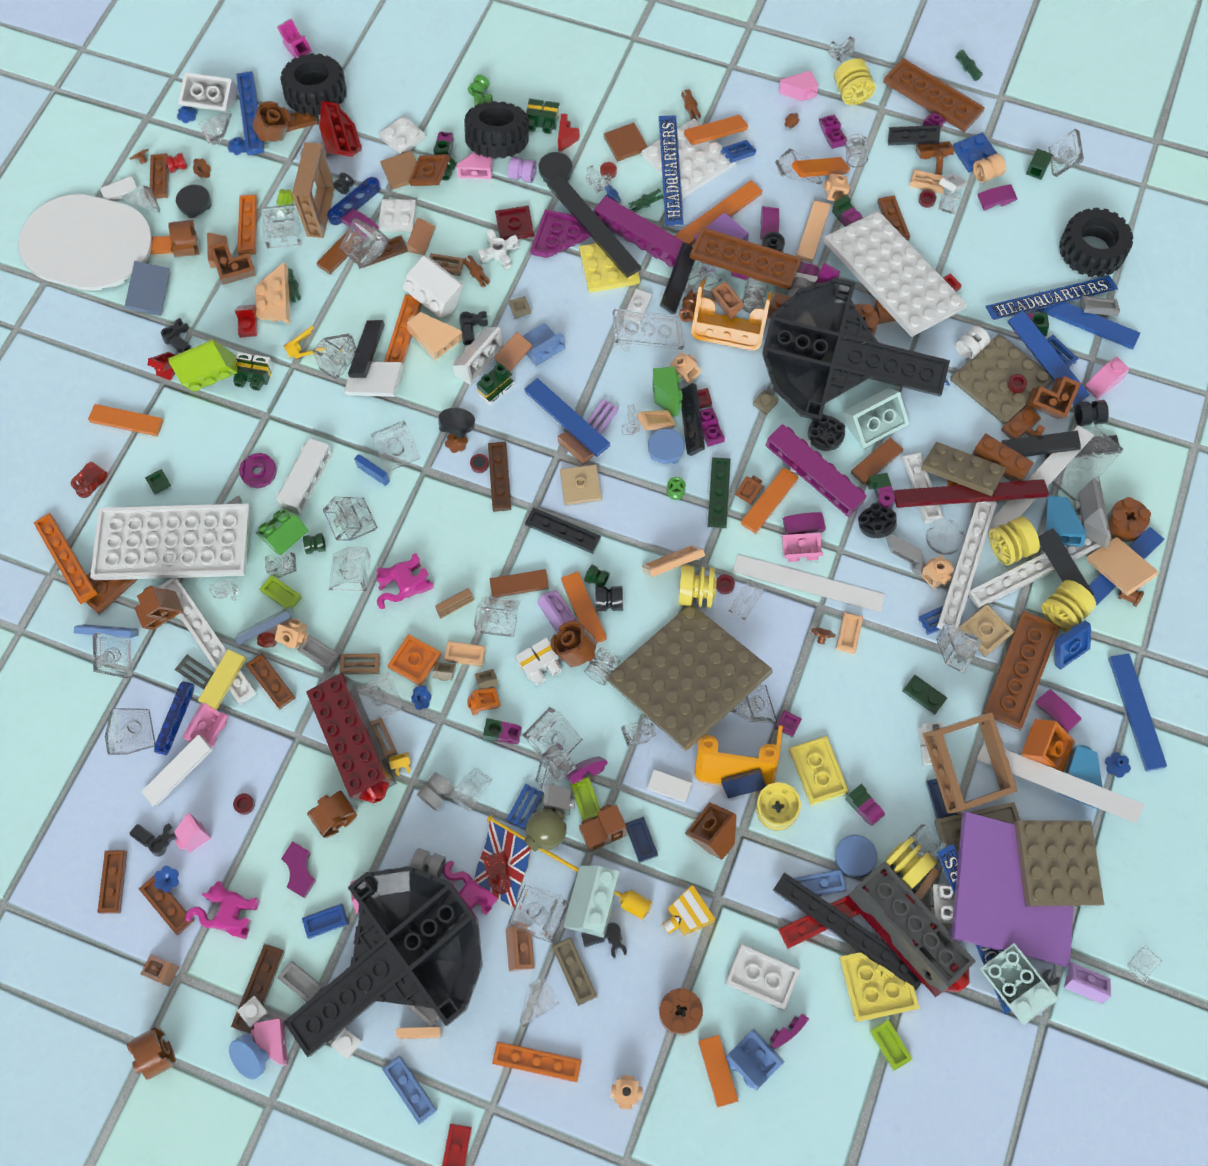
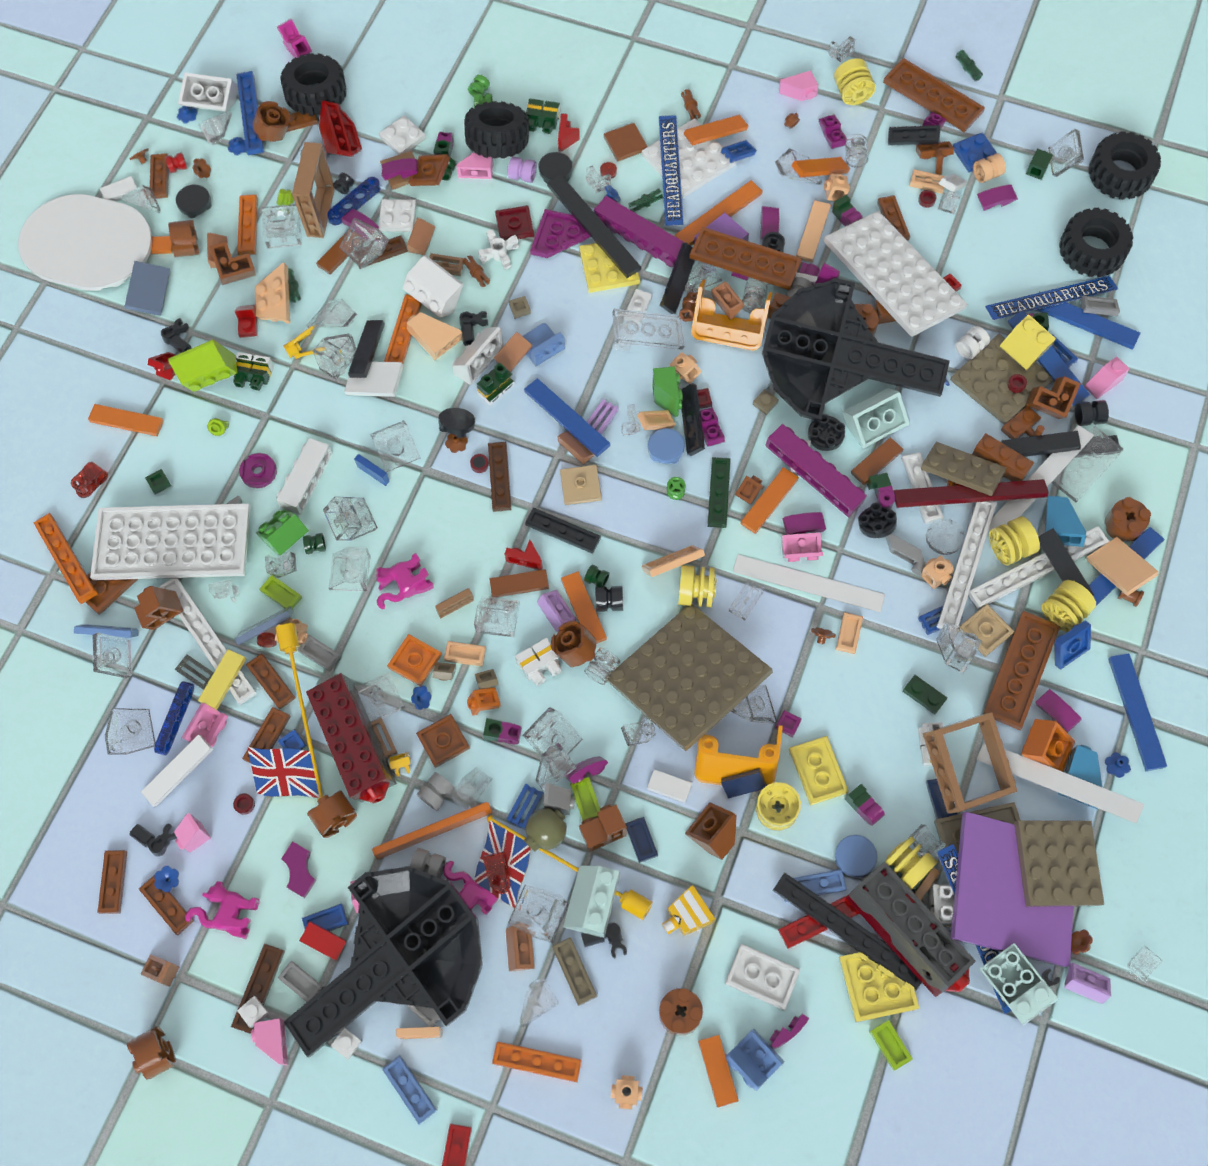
medium blue tile [229,1034,269,1079] -> none
medium nougat tile [340,653,381,674] -> none
dark red tile [716,574,735,595] -> none
light grey wedge [1074,477,1111,548] -> none
none -> lime plate [207,418,229,436]
none -> dark orange tile [242,707,291,764]
none -> flag [247,623,323,800]
none -> blue plate [278,729,307,750]
none -> red tile [299,921,347,961]
none -> clear slope [306,299,357,328]
none -> orange tile [372,802,492,860]
none -> magenta slope [382,158,418,181]
none -> dark orange tile [416,714,470,768]
none -> red slope [504,540,543,570]
none -> light yellow slope [1000,314,1056,370]
none -> dark orange plant [1071,929,1093,954]
none -> black tyre [1088,131,1161,200]

